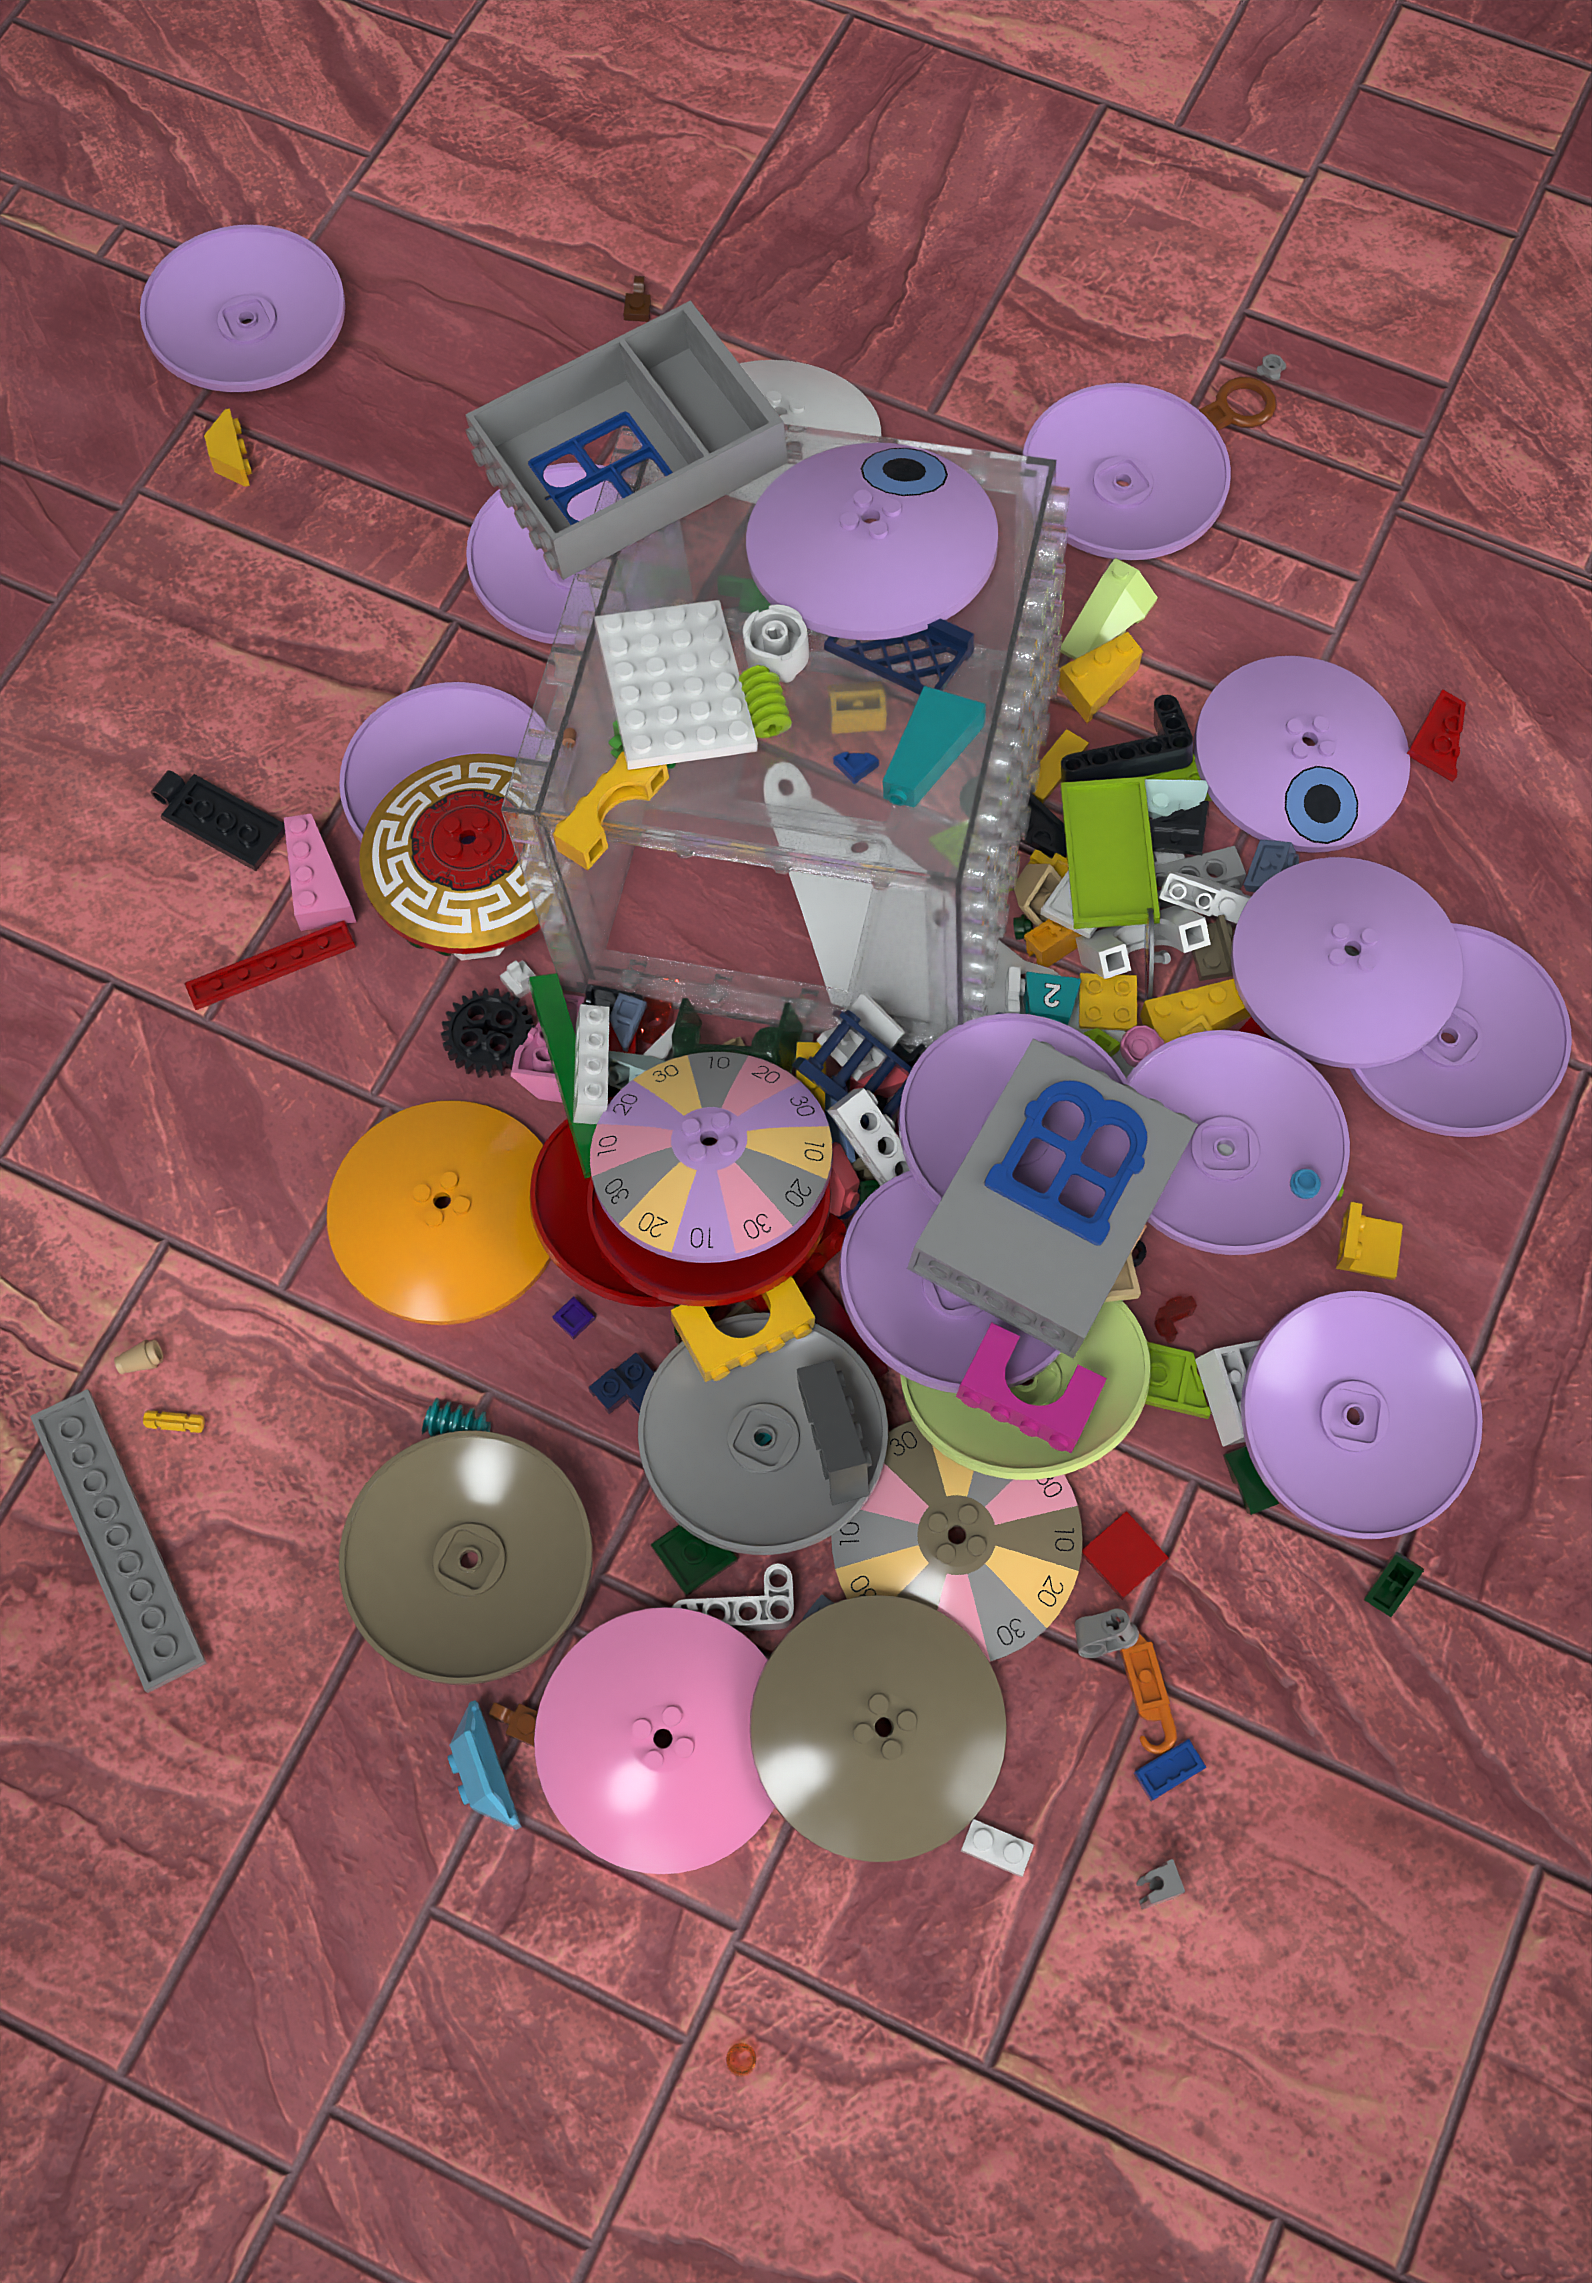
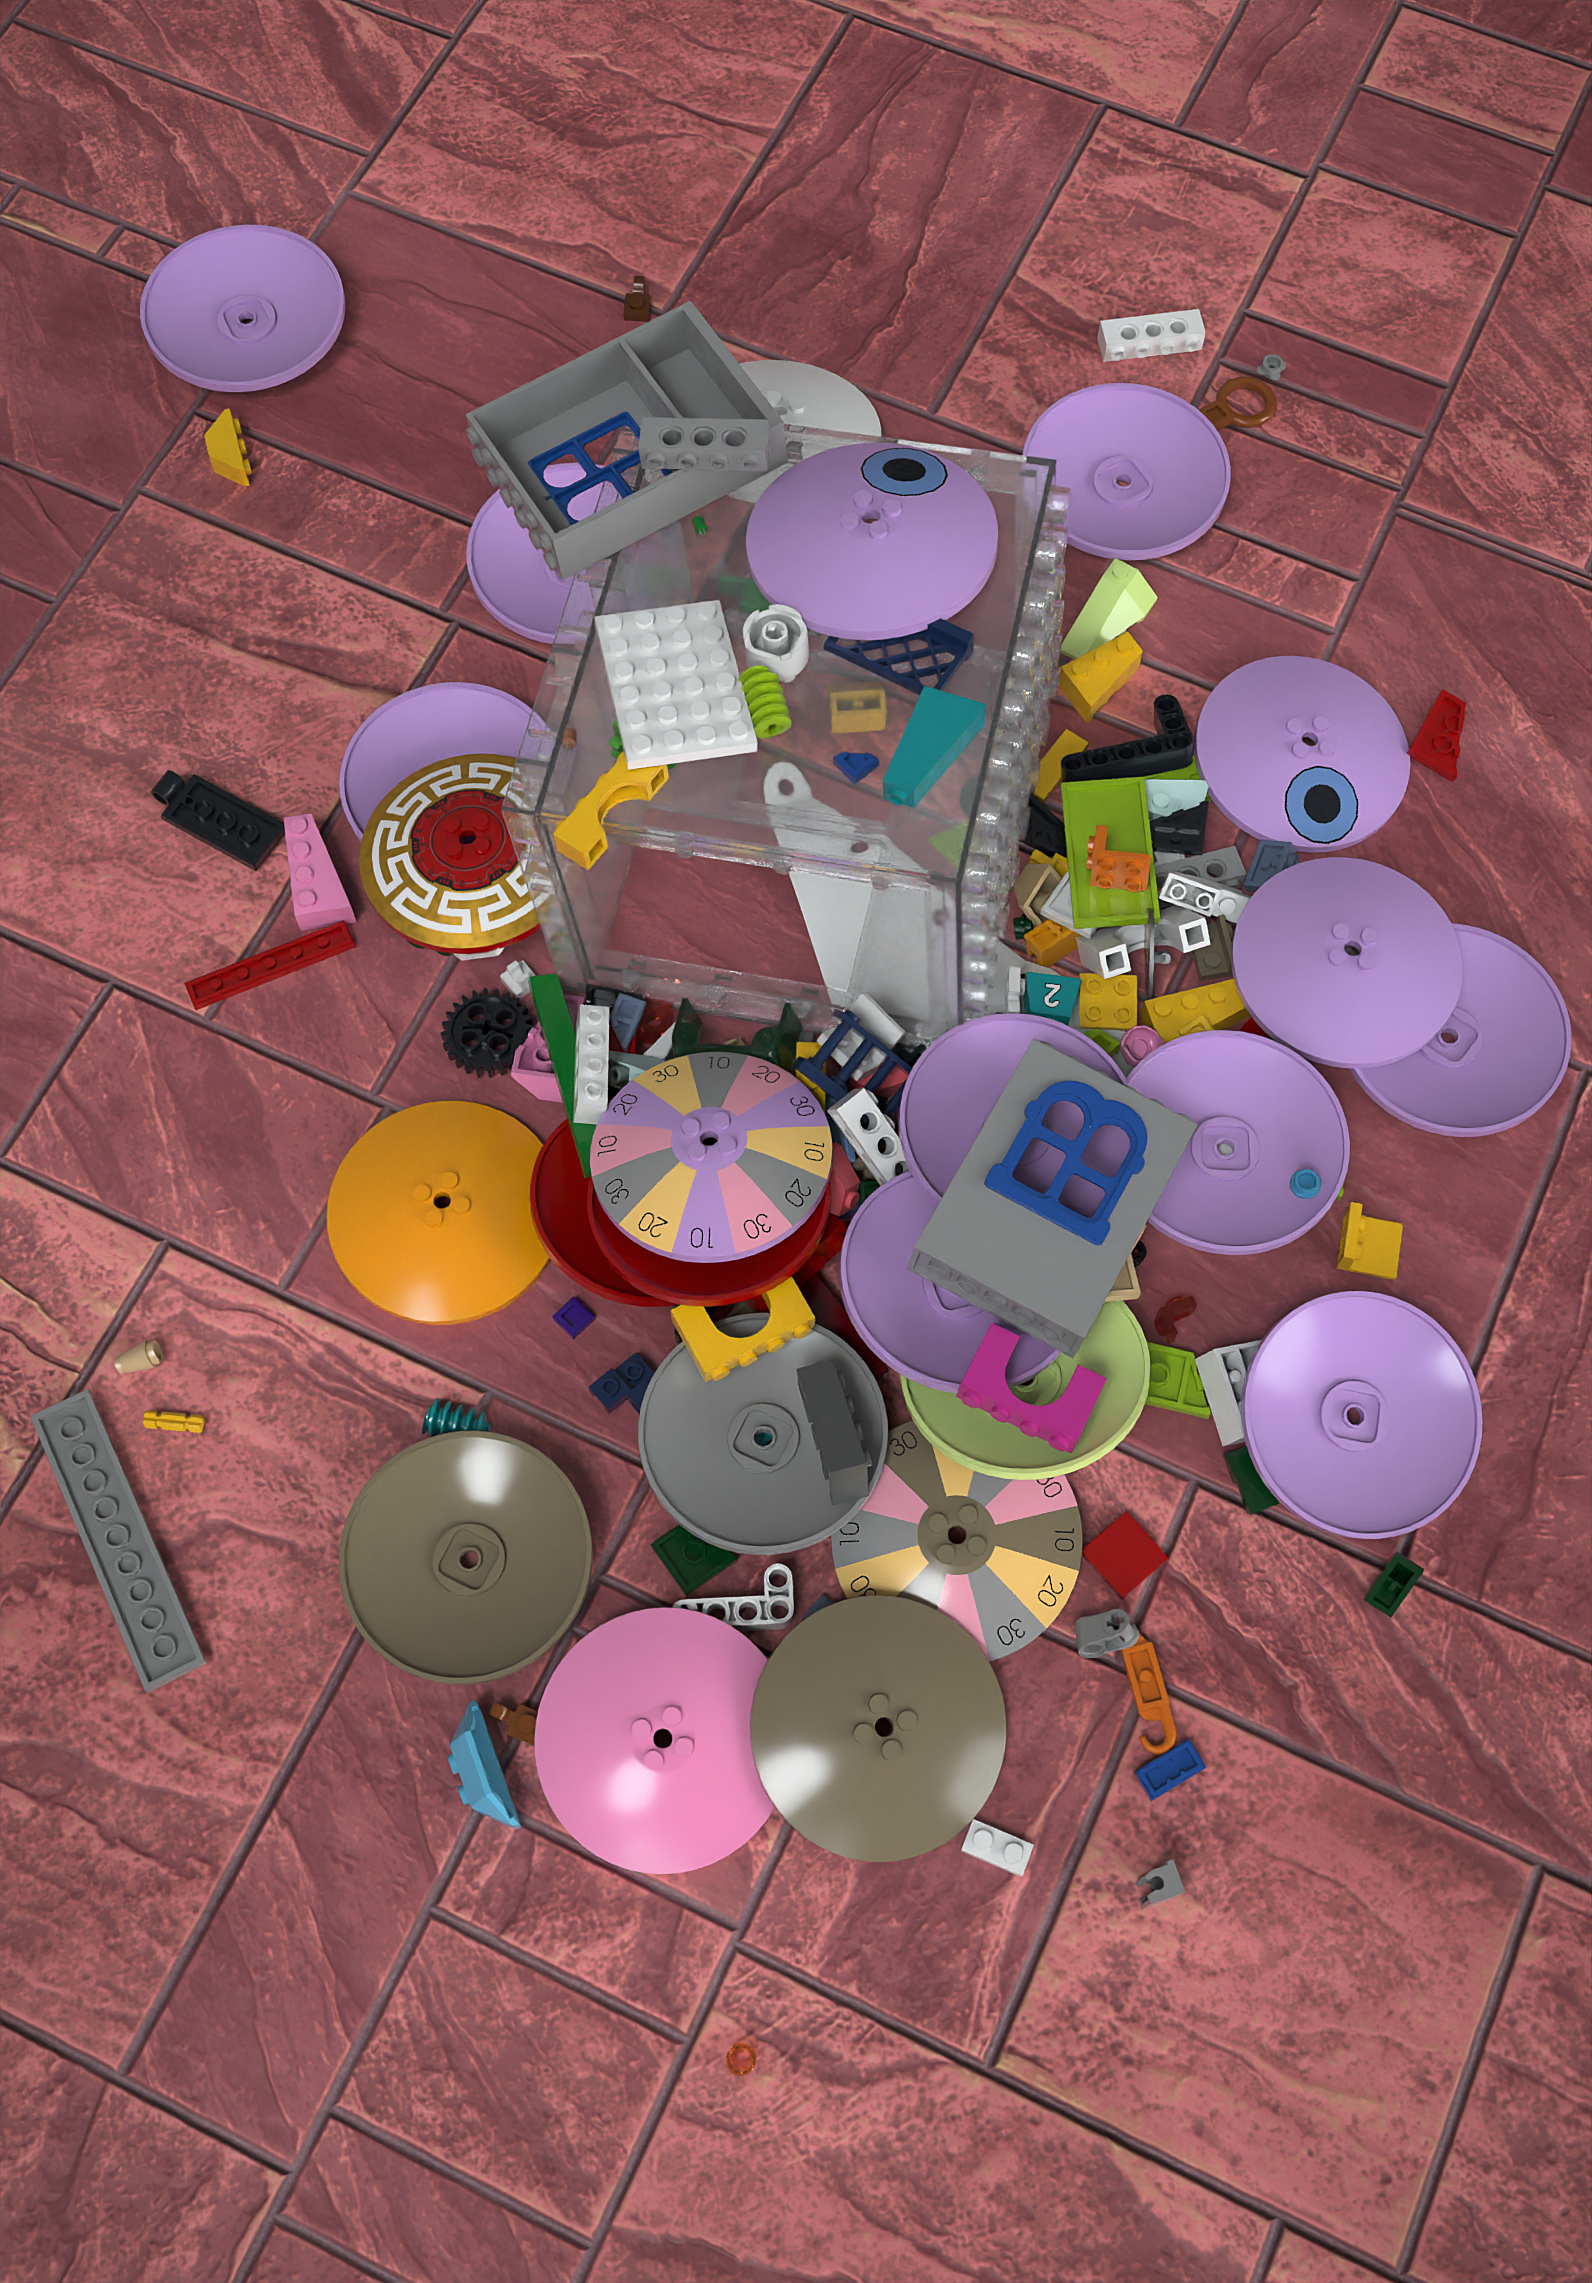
none -> light grey brick [638,417,771,472]
none -> green piece [692,516,707,535]
none -> orange bracket [1086,825,1151,892]
none -> white brick [1097,309,1206,362]

